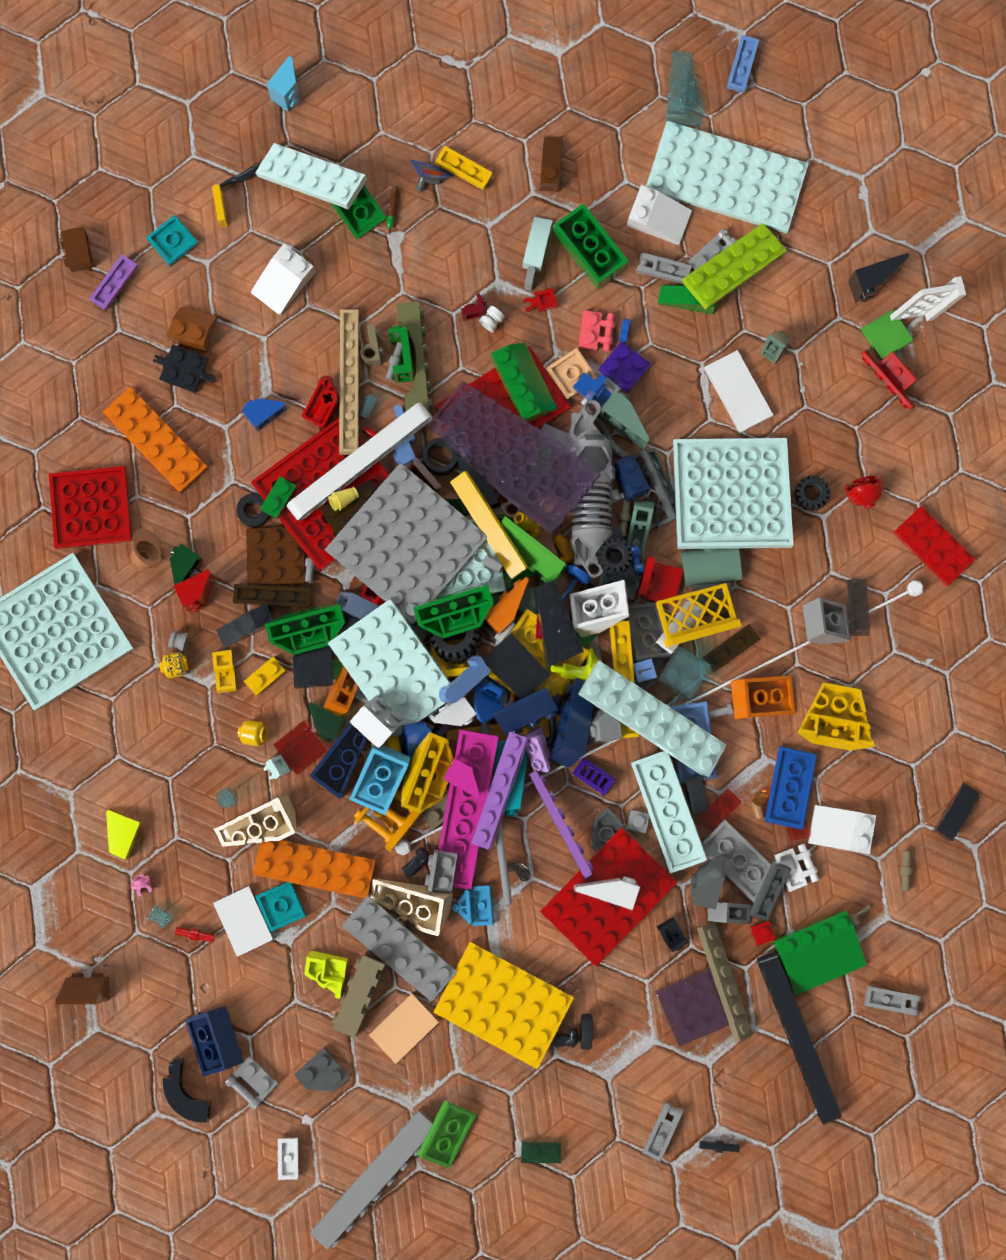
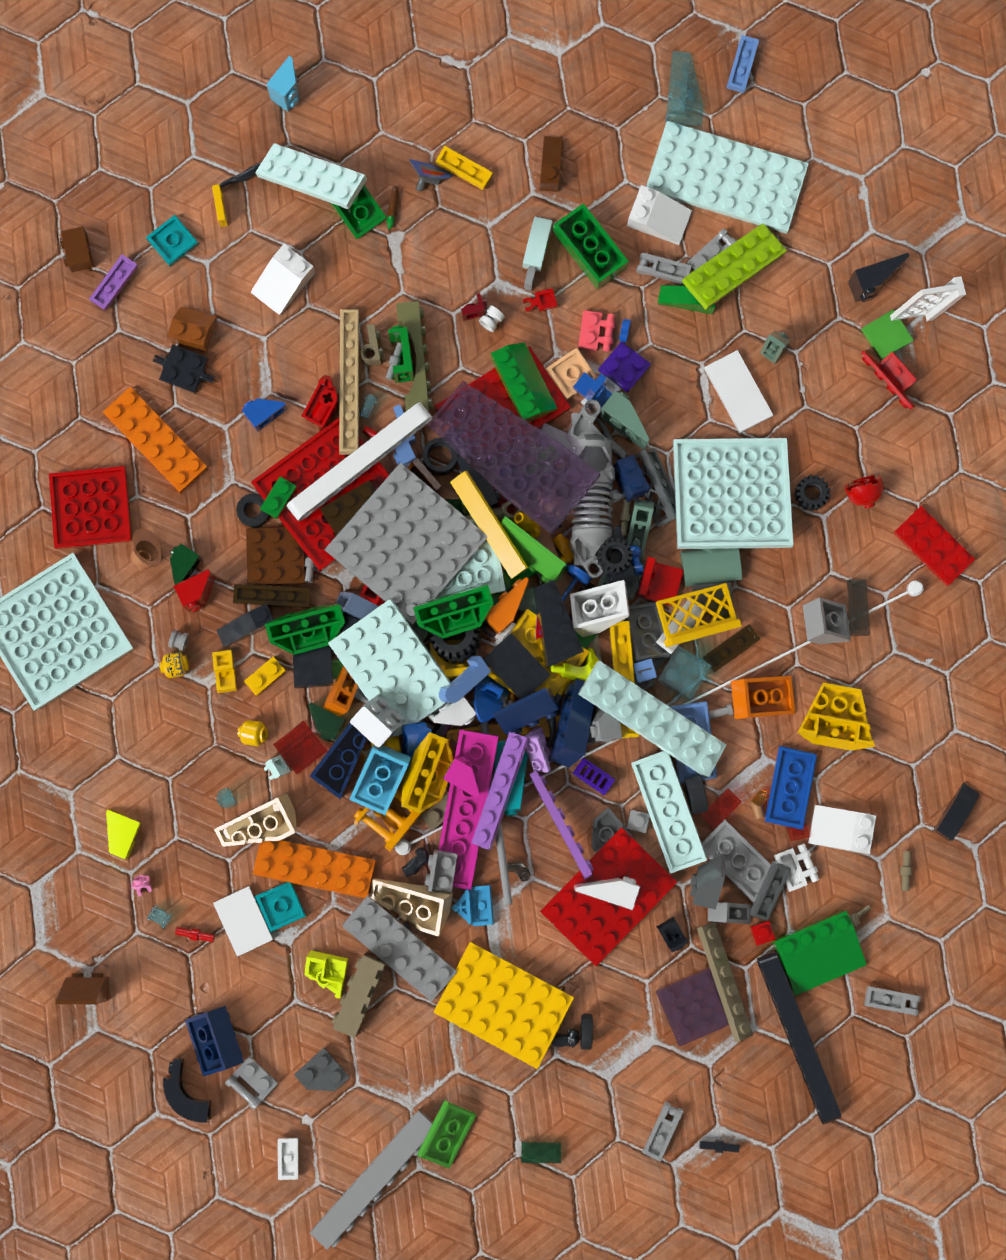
light yellow cone [328,487,359,511] -> none
light nougat tile [369,994,439,1064] -> none
light grey tile [482,555,503,574] -> none

